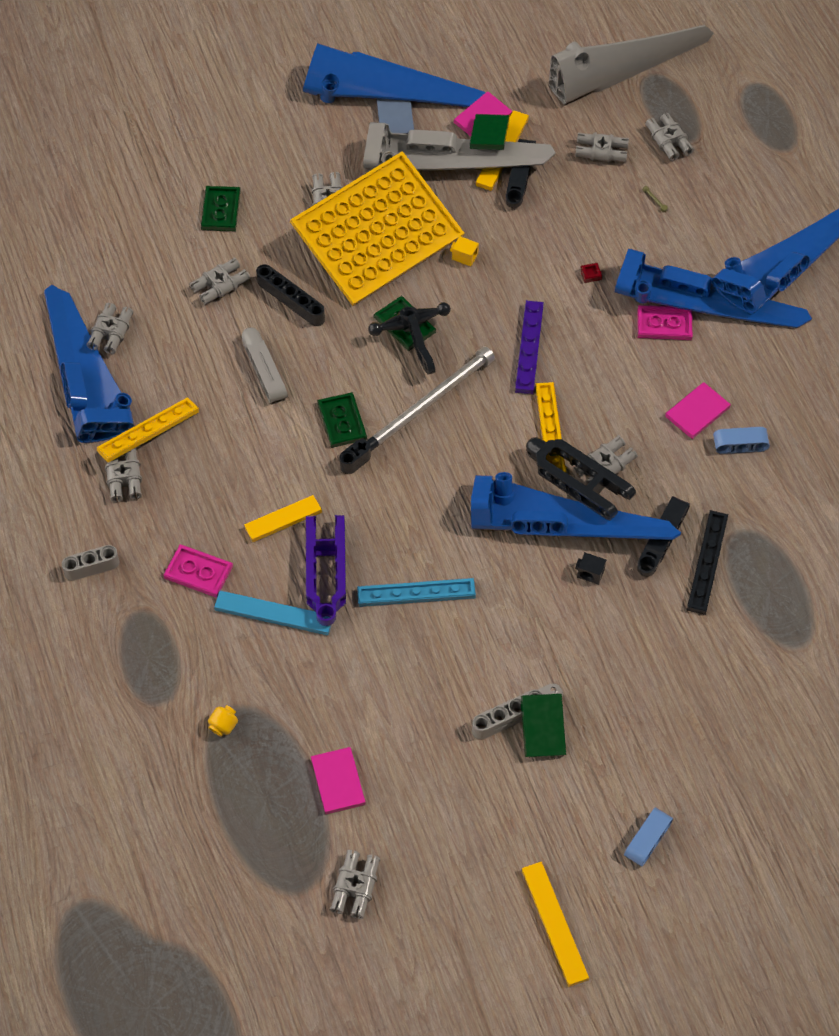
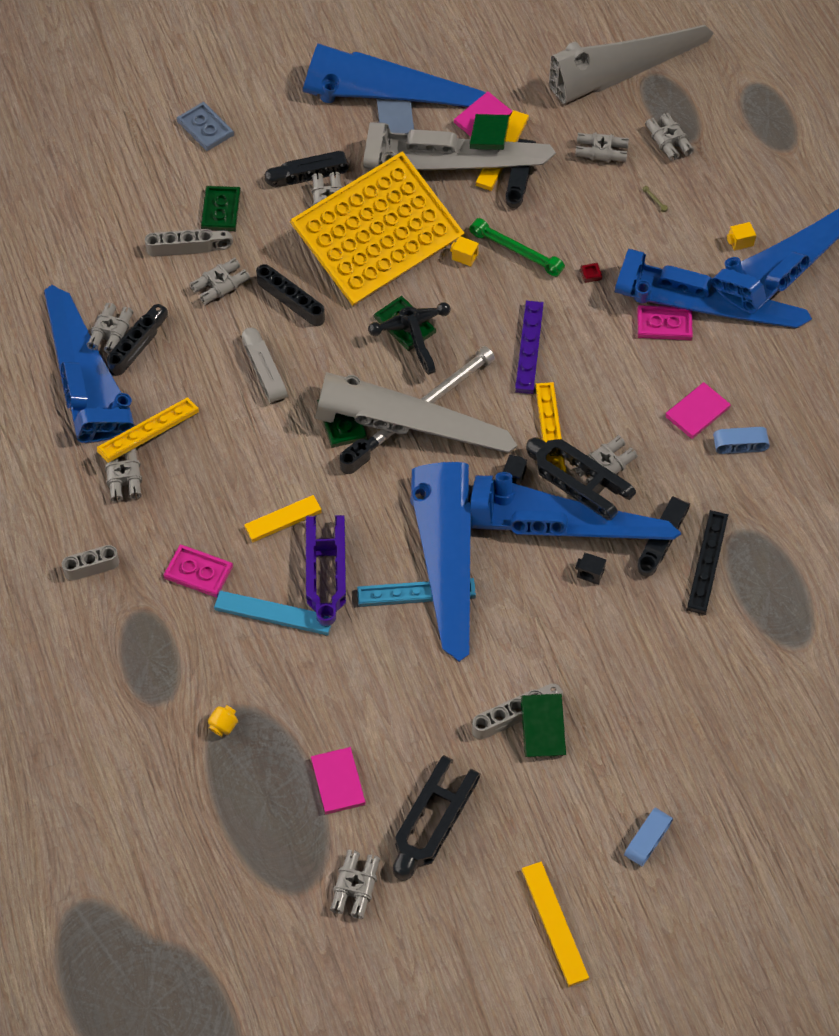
none -> black piece [107,304,168,376]
none -> light grey piece [144,229,233,256]
none -> sand blue tile [177,102,234,151]
none -> black piece [264,151,349,187]
none -> light grey panel [315,372,517,453]
none -> black piece [393,755,481,881]
none -> blue panel [410,462,471,662]
none -> green piece [469,218,565,277]
none -> black brick [503,454,527,485]
none -> yellow brick [727,222,756,251]

